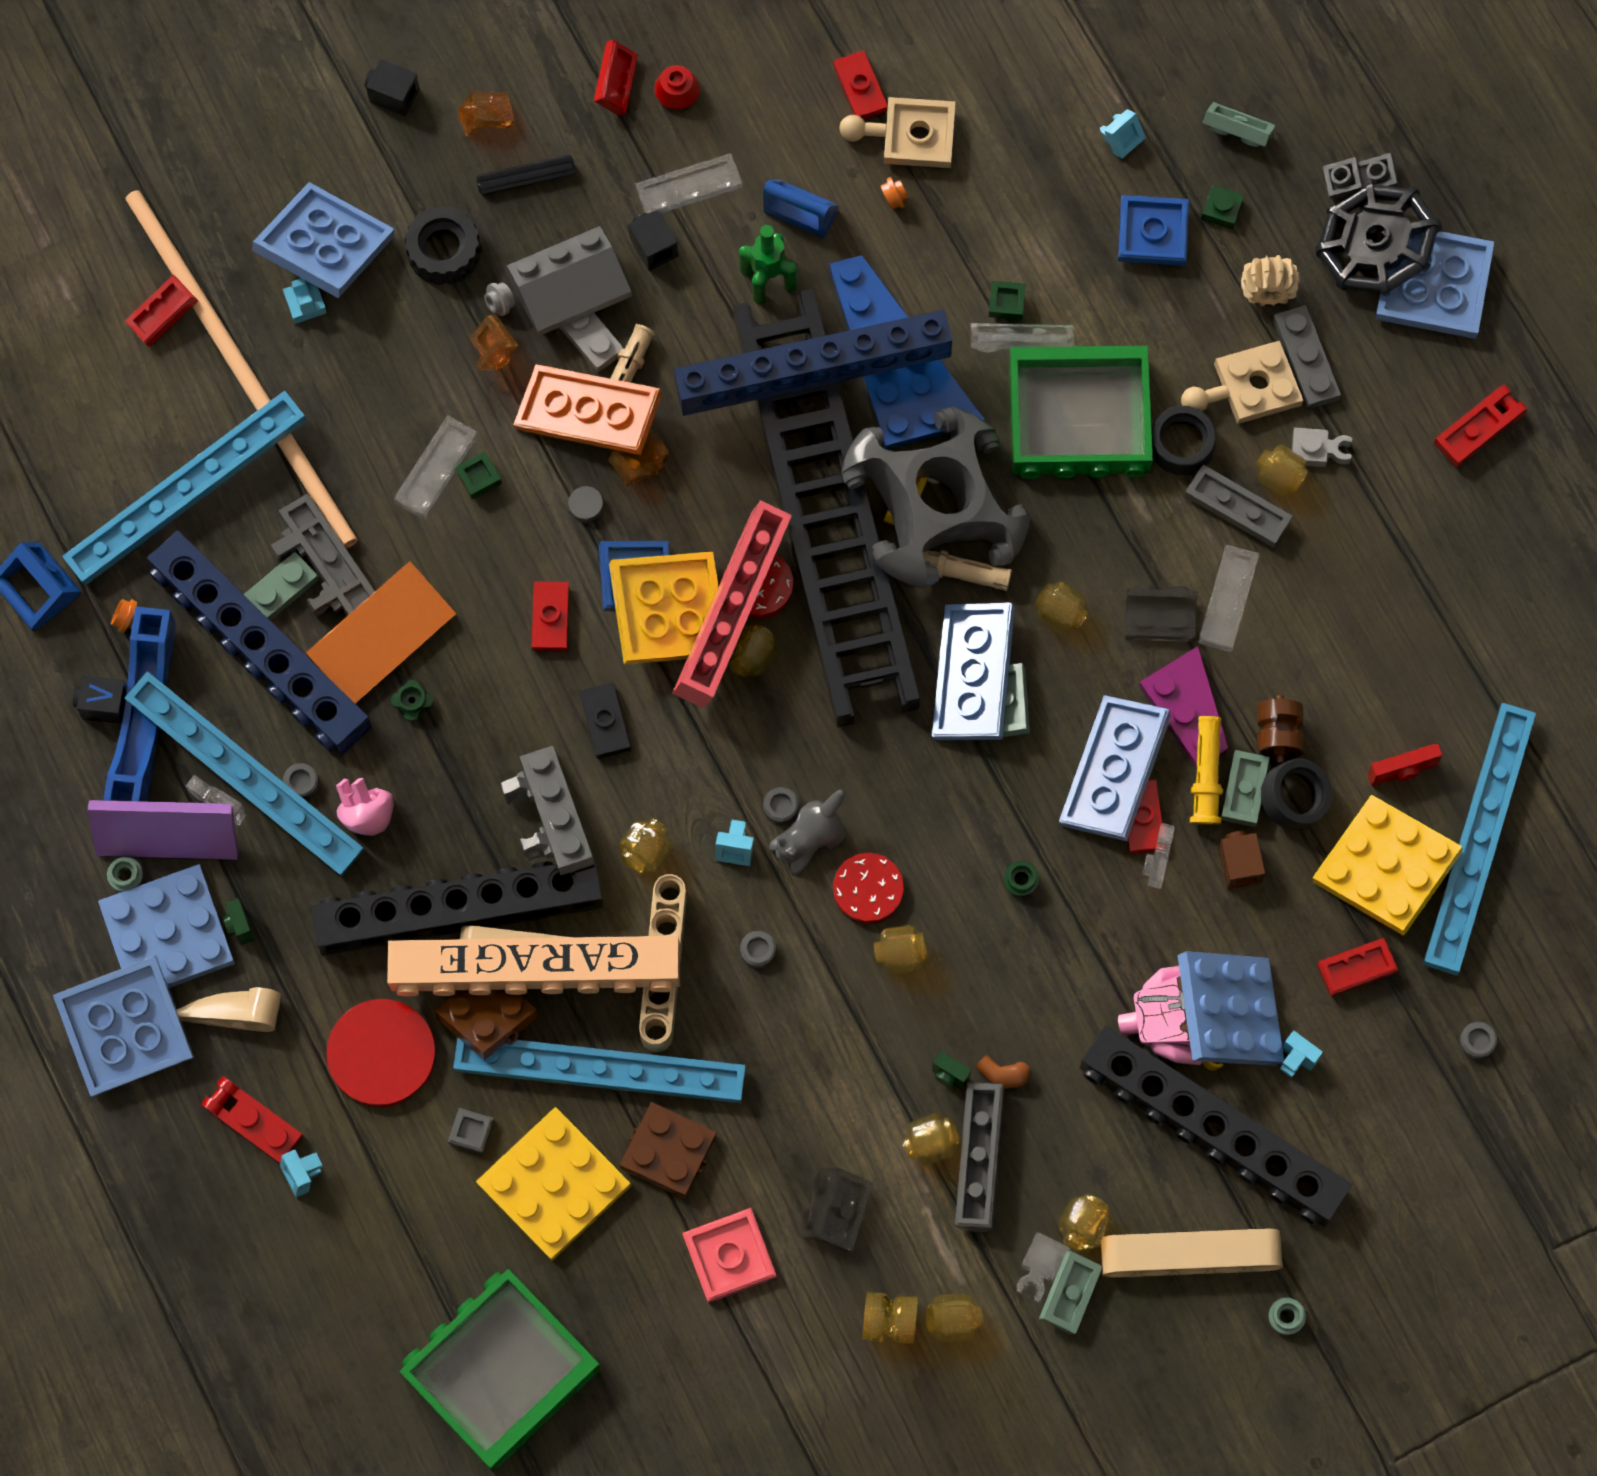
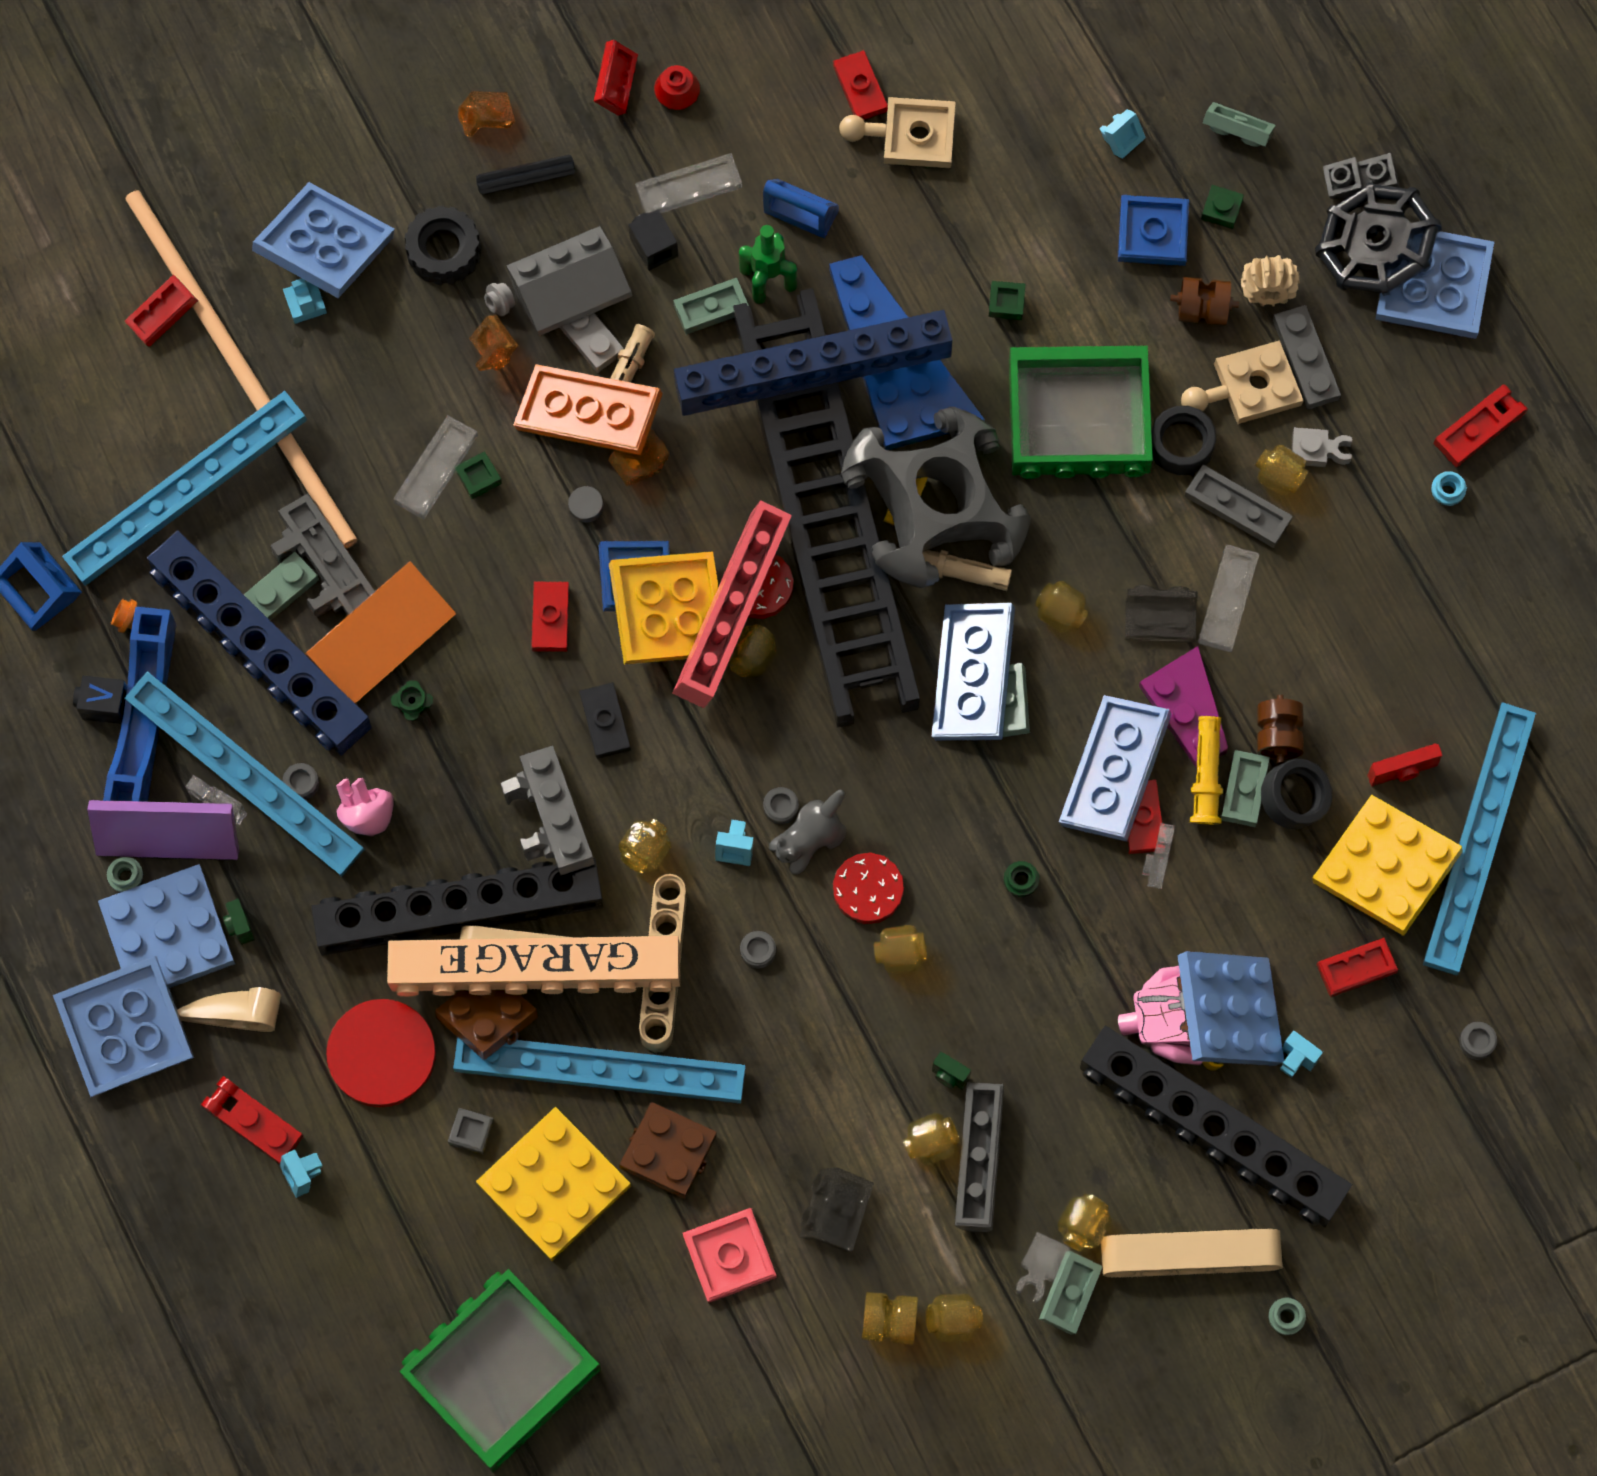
black brick [364,59,420,117] -> none
orange plate [881,177,909,210] -> none
clear plate [970,323,1074,353] -> none
dark orange arm [975,1055,1031,1089] -> none
reddish brown brick [1218,831,1265,889] -> none
none -> sand green plate [673,278,749,335]
none -> reddish brown wheel [1170,277,1239,326]
none -> medium azure plate [1431,472,1467,506]

